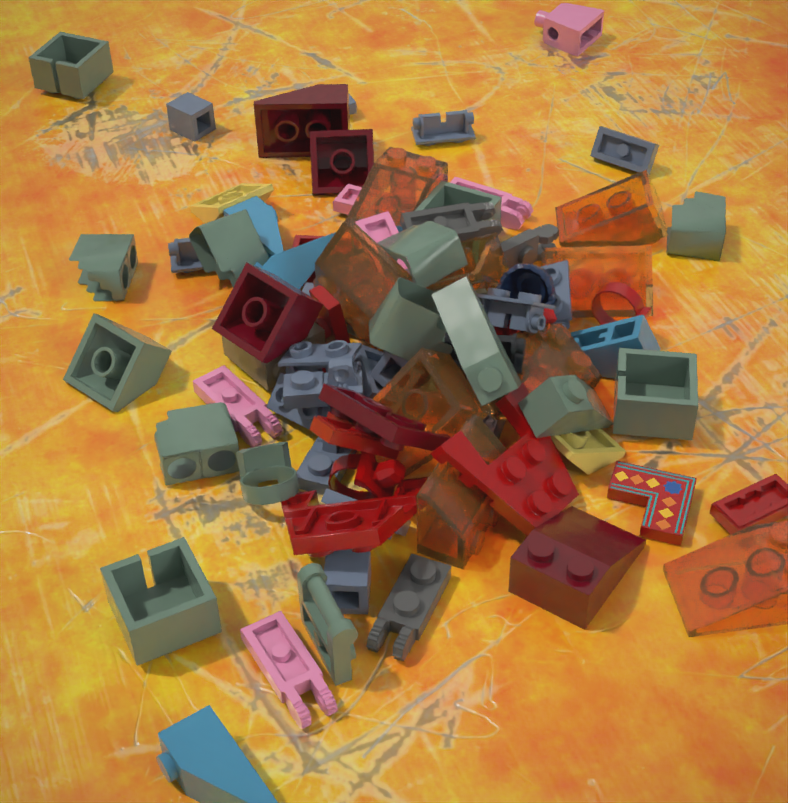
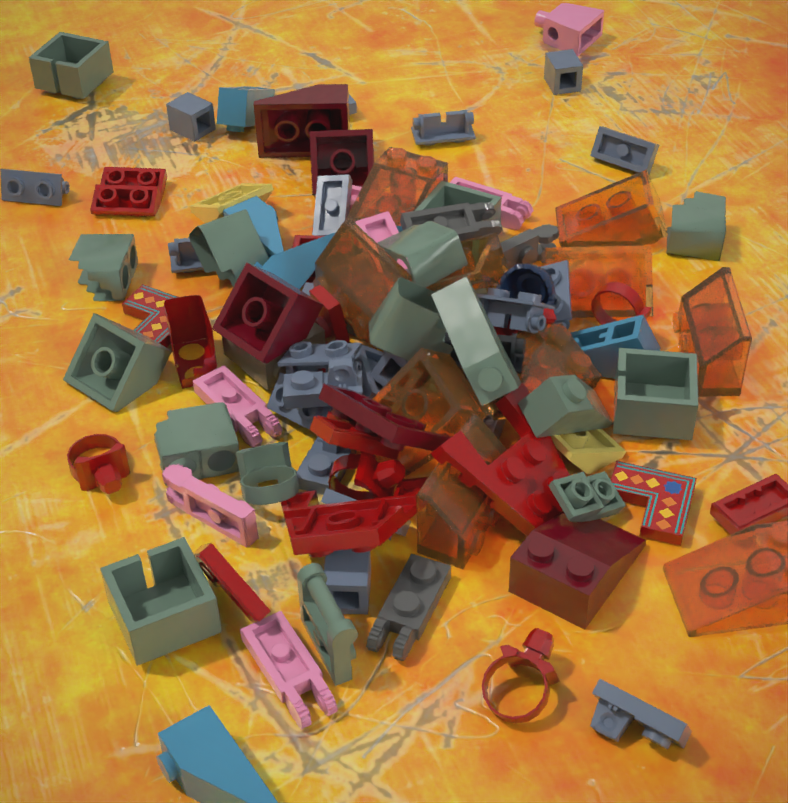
none -> sand blue hinge [0,168,70,206]
none -> red piece [67,434,130,494]
none -> red slope [90,167,168,216]
none -> red tile [122,284,178,348]
none -> bright pink hinge [162,464,259,547]
none -> red piece [164,295,218,389]
none -> red tile [193,543,271,622]
none -> dark azure slope [217,86,275,132]
none -> plate [312,175,353,237]
none -> red piece [482,628,560,724]
none -> brick [544,49,583,95]
none -> sand green slope [548,471,626,522]
none -> sand blue hinge [590,679,692,750]
none -> clear orange slope [672,267,752,397]

